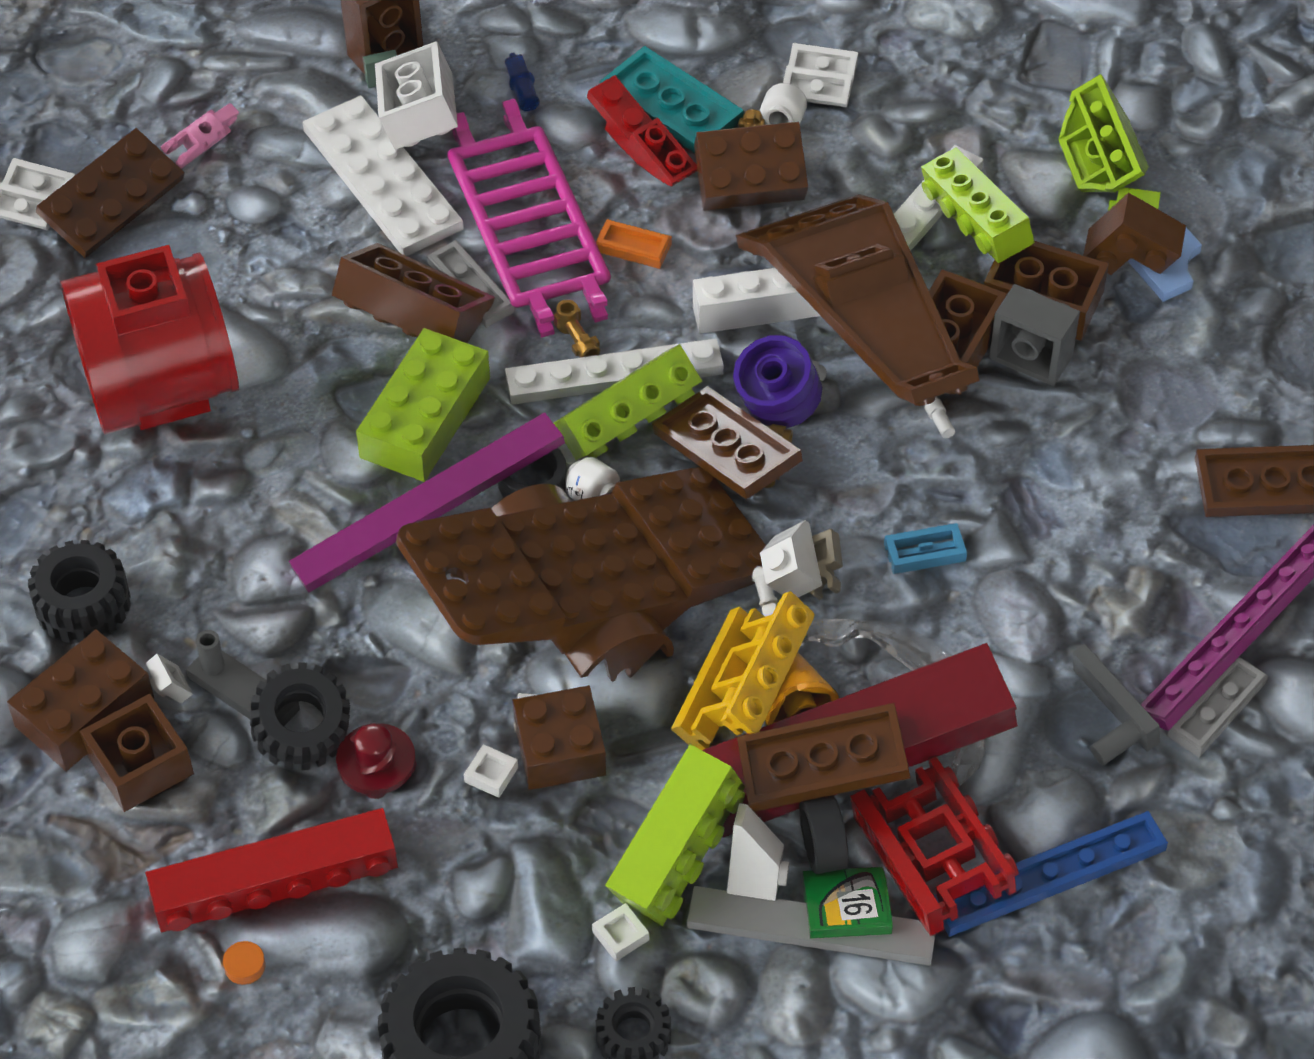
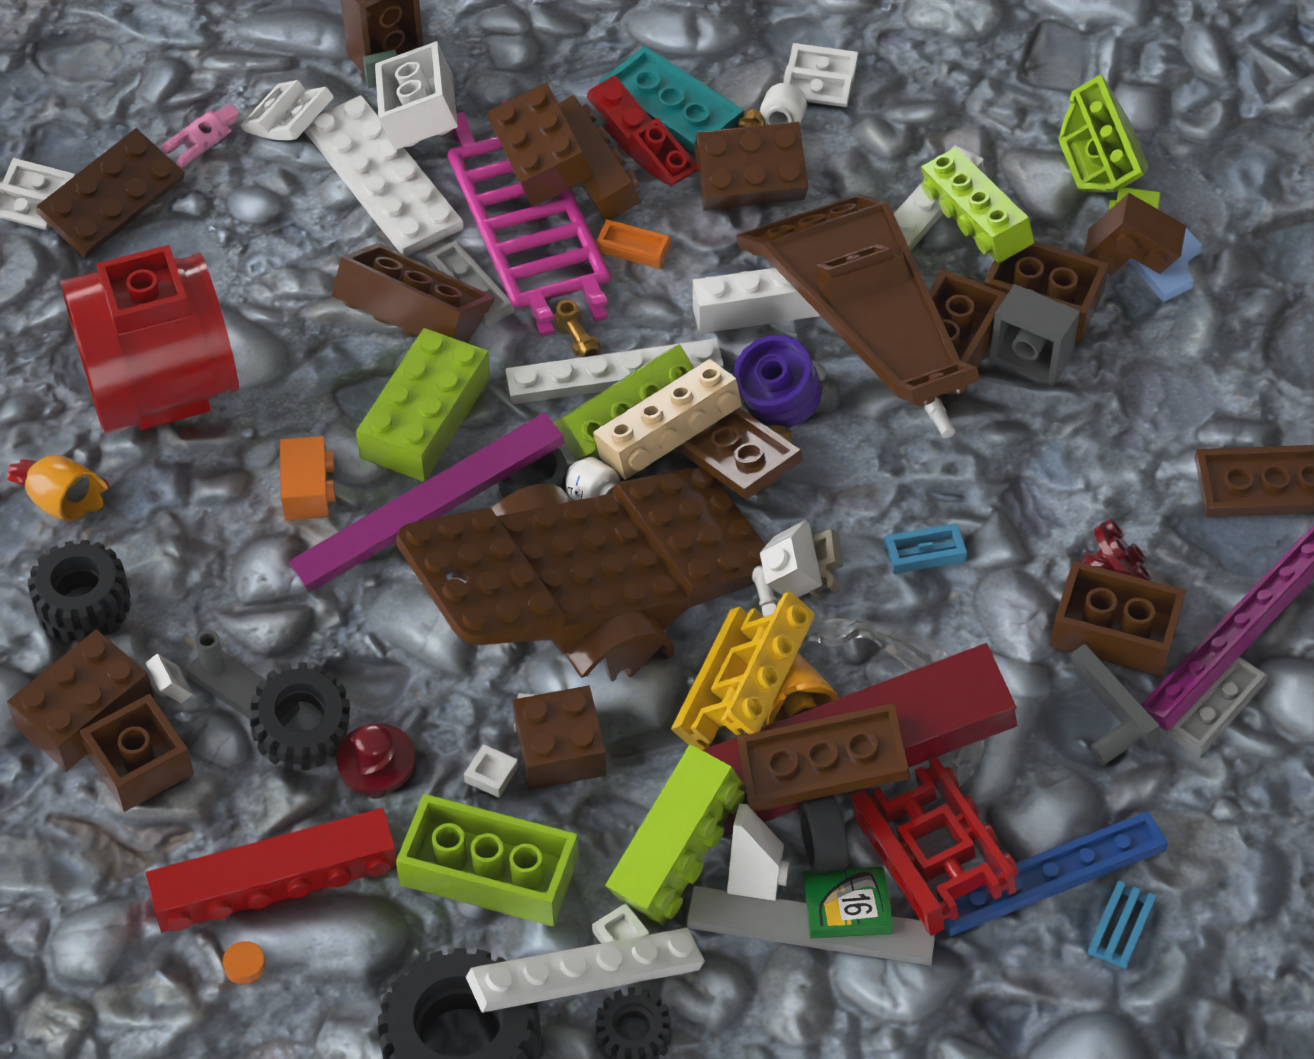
clear blue axle [505,52,540,111] -> none
none -> light orange piece [7,454,109,522]
none -> white slope [240,80,334,140]
none -> orange brick [280,436,336,520]
none -> lime brick [396,794,579,927]
none -> white plate [466,927,705,1013]
none -> reddish brown brick [486,82,594,207]
none -> reddish brown brick [558,95,641,221]
none -> tan brick [593,359,742,480]
none -> reddish brown brick [1050,560,1186,677]
none -> dark red plate [1081,518,1151,580]
none -> dark azure tile [1088,880,1157,969]

